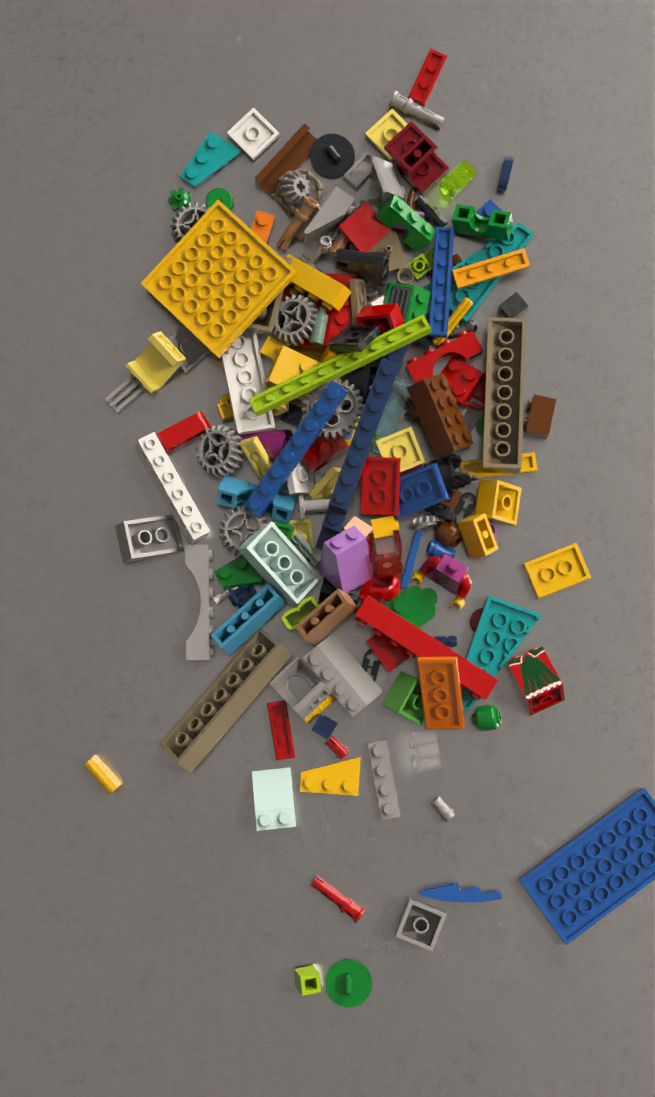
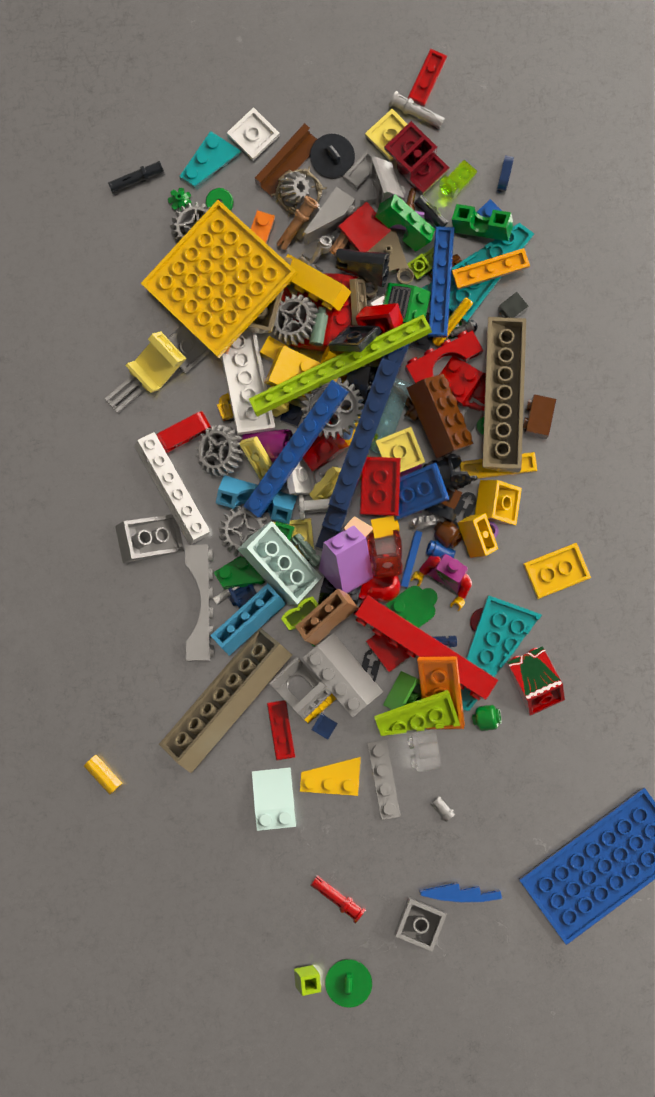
red pin [325,735,349,760] -> none
none -> black pin [108,161,164,193]
none -> lime wing [374,690,460,736]

